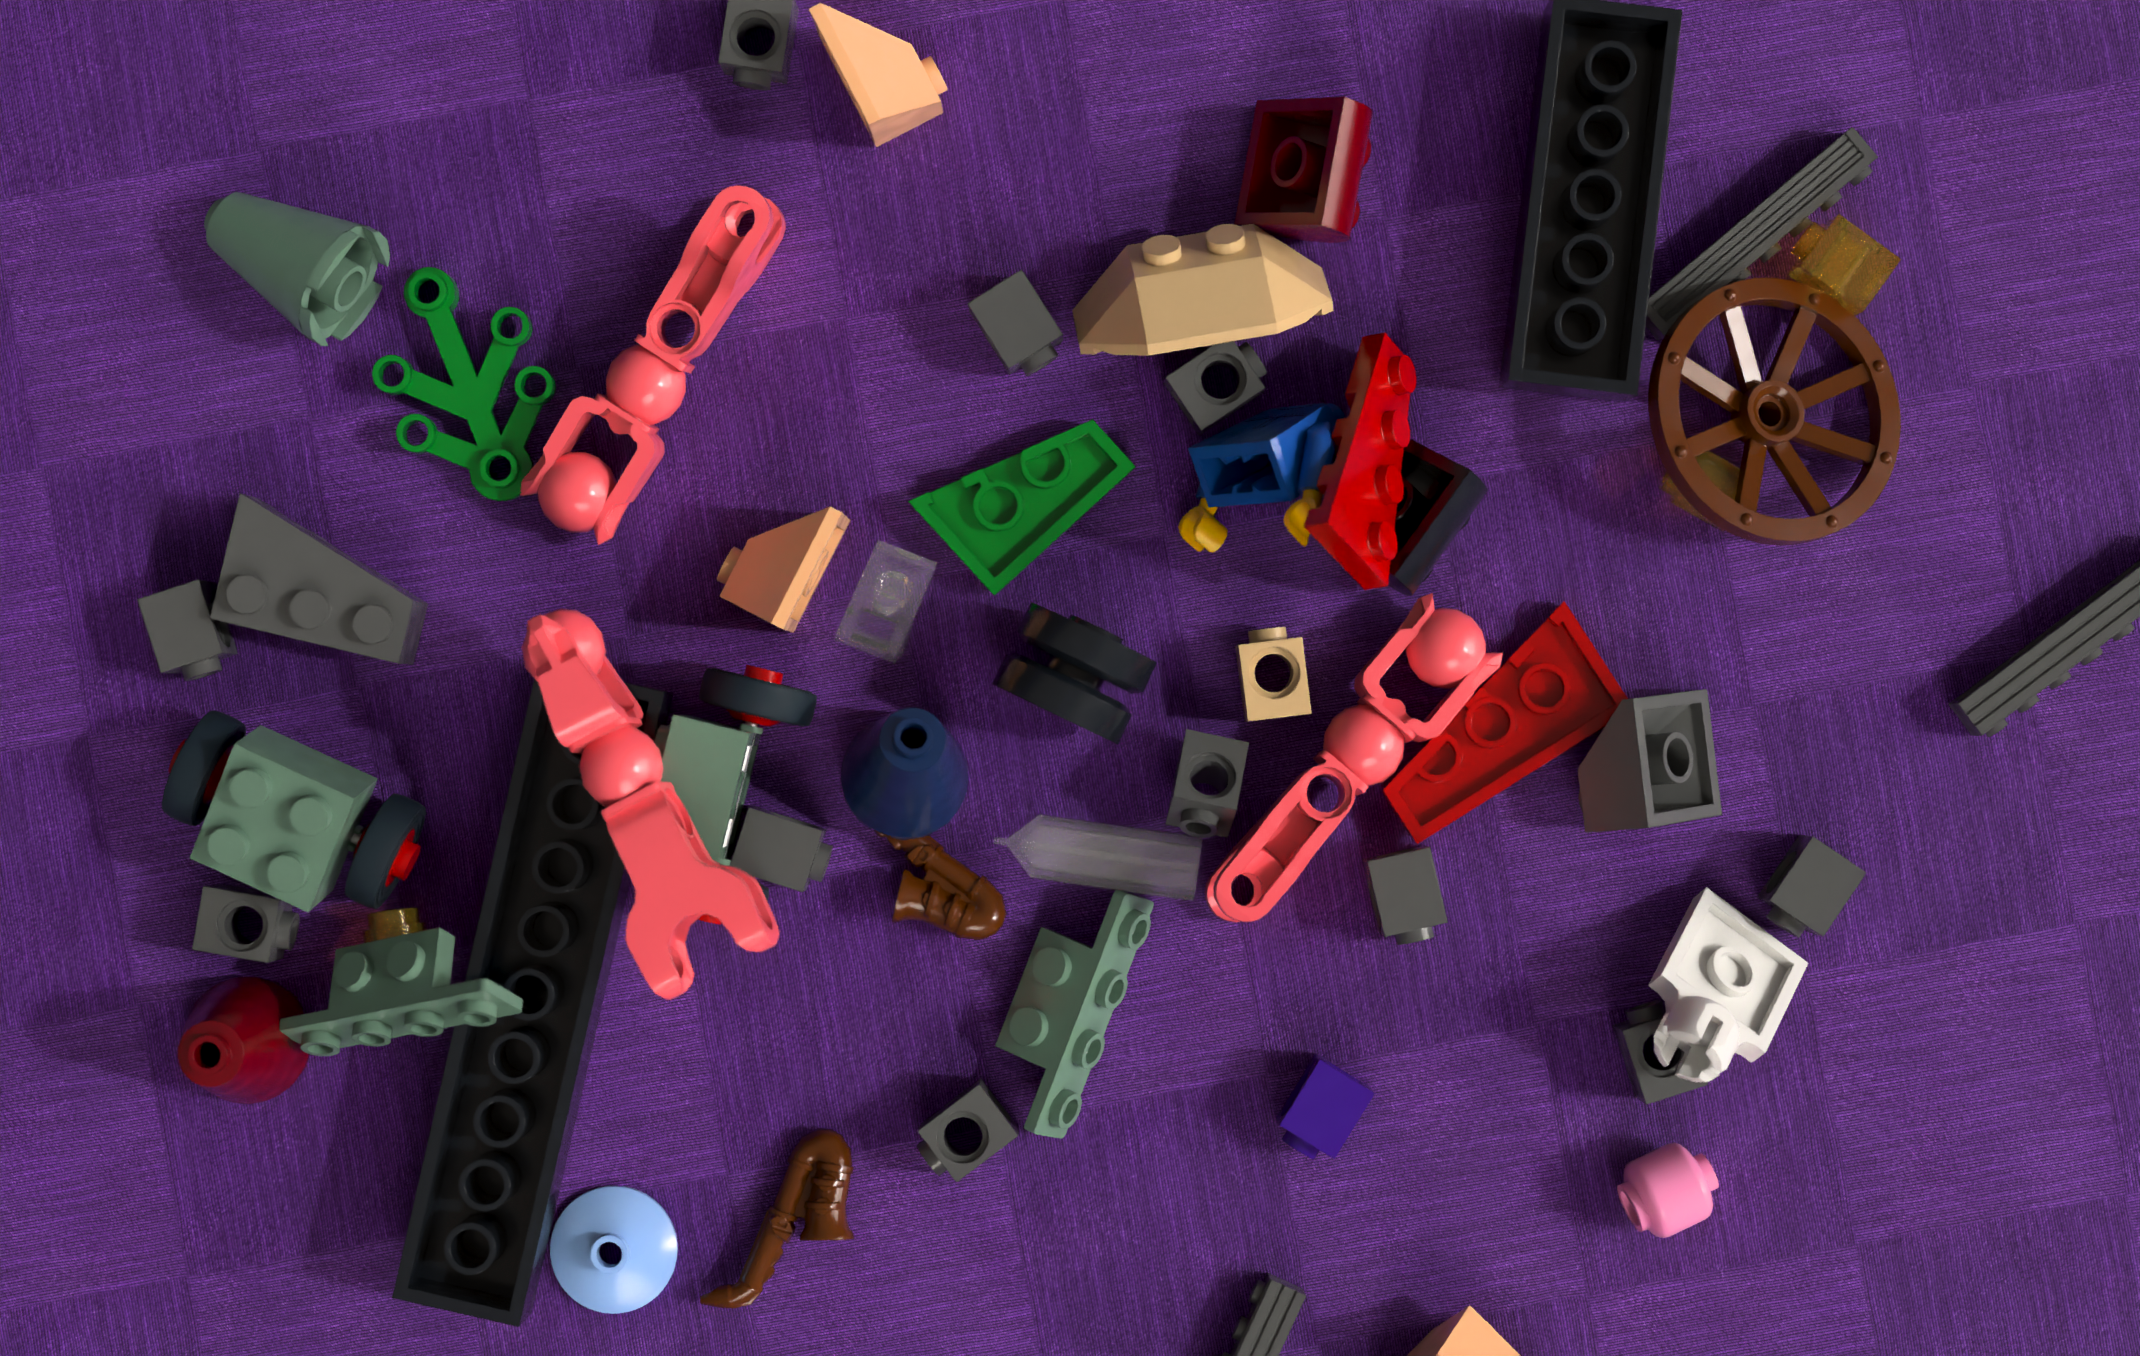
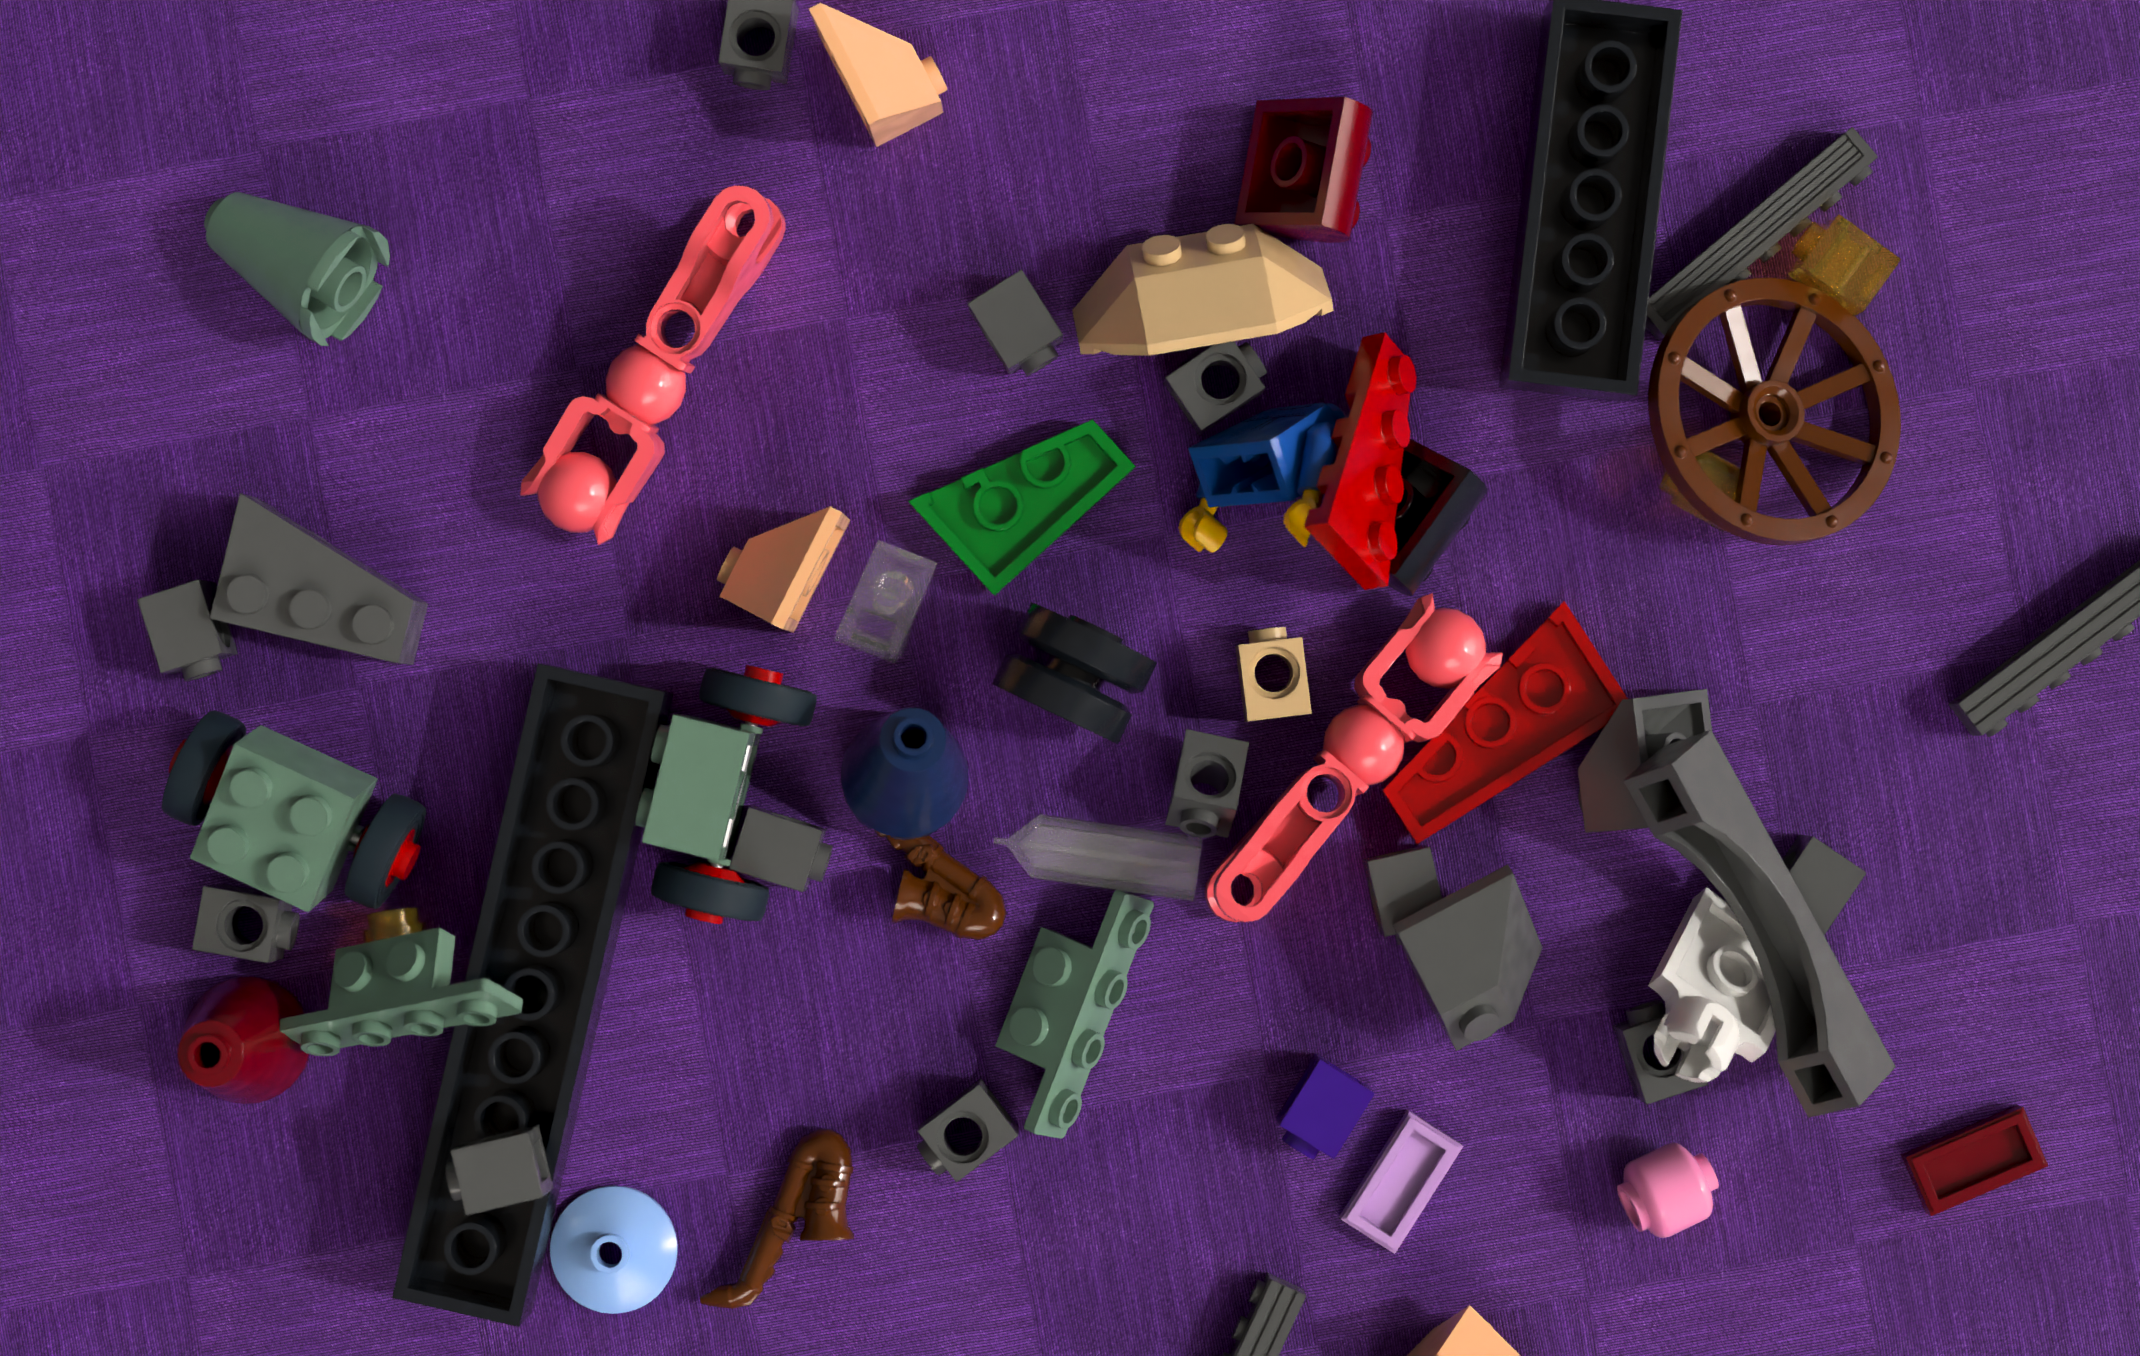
green plant [372,267,556,501] -> none
coral piece [522,609,779,1000] -> none
none -> dark grey brick [446,1125,553,1215]
none -> lavender tile [1339,1109,1463,1254]
none -> dark grey slope [1393,864,1542,1051]
none -> dark grey arch [1623,730,1896,1118]
none -> dark red tile [1901,1105,2048,1216]

